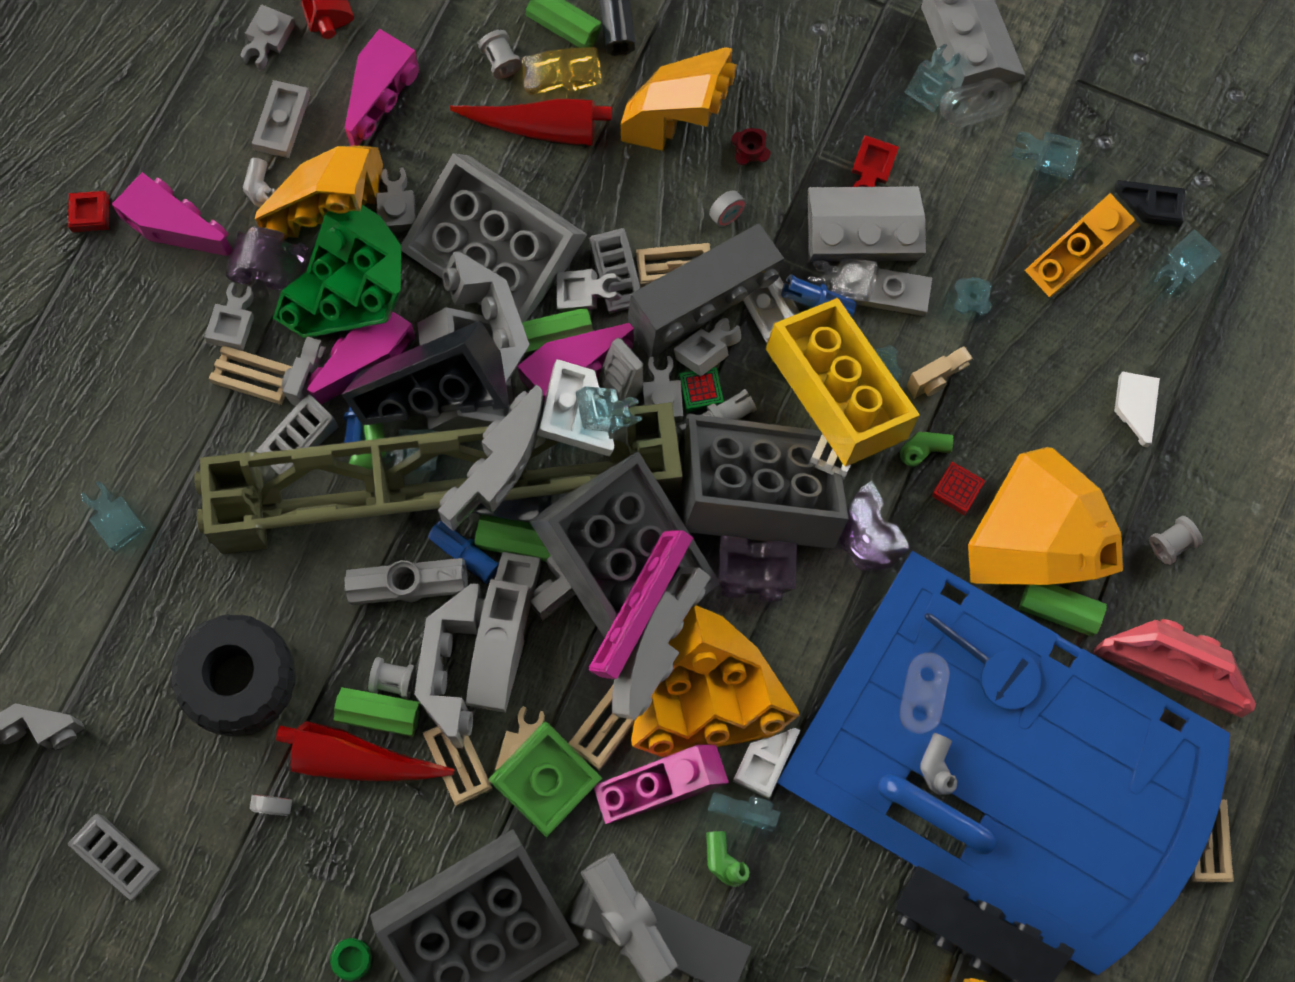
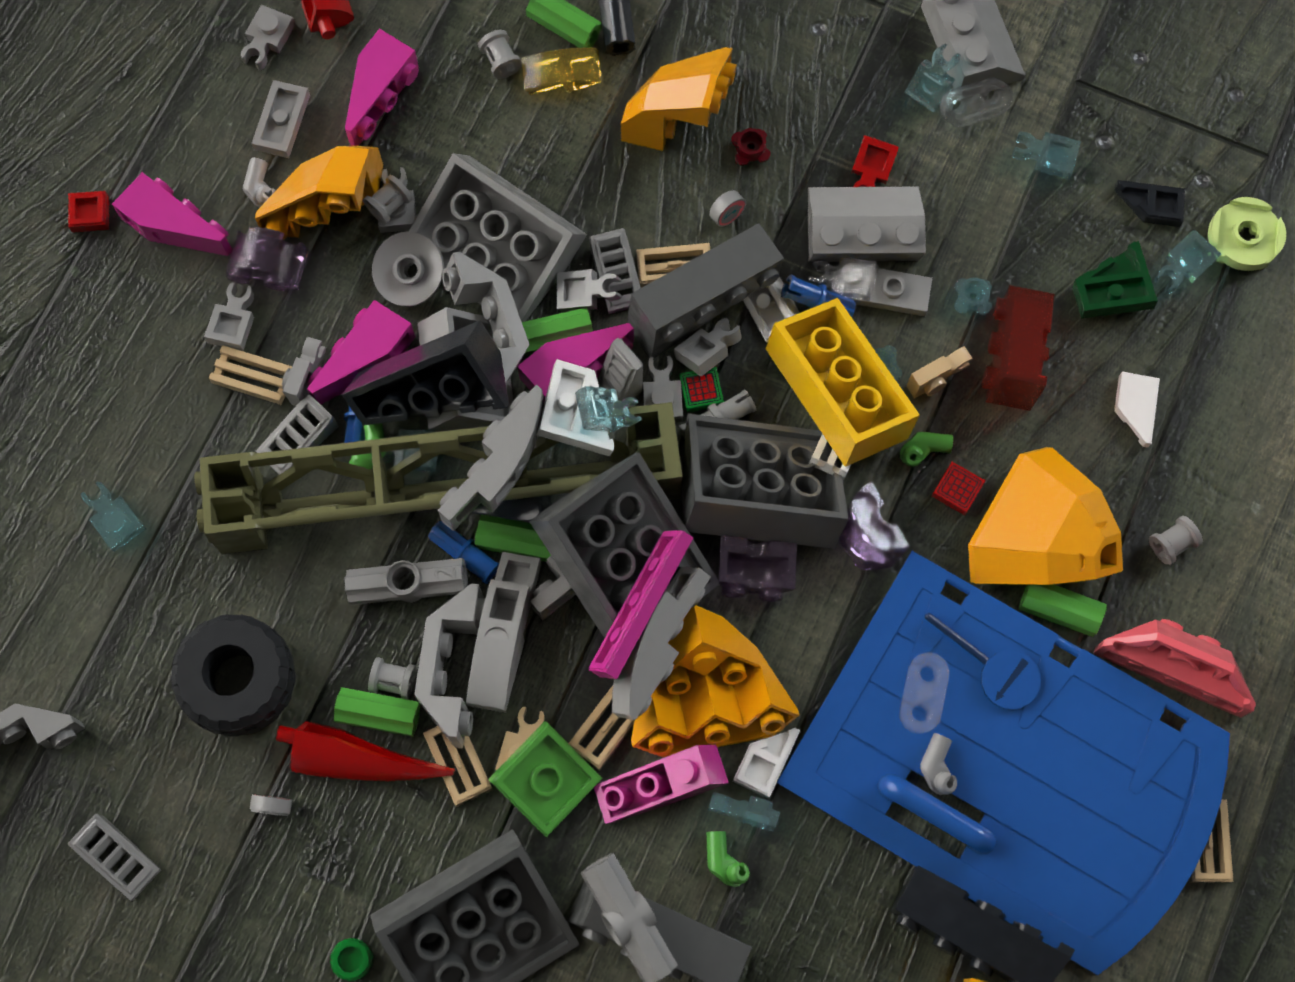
green brick [273,204,402,338] -> none
red piece [450,98,613,146] -> none
light orange slope [1025,193,1140,298] -> none
none -> light grey bush [363,174,413,225]
none -> light grey dish [372,232,444,307]
none -> clear red wedge [982,285,1054,411]
none -> dark green wing [1072,241,1158,319]
none -> yellowish green plate [1208,197,1286,271]

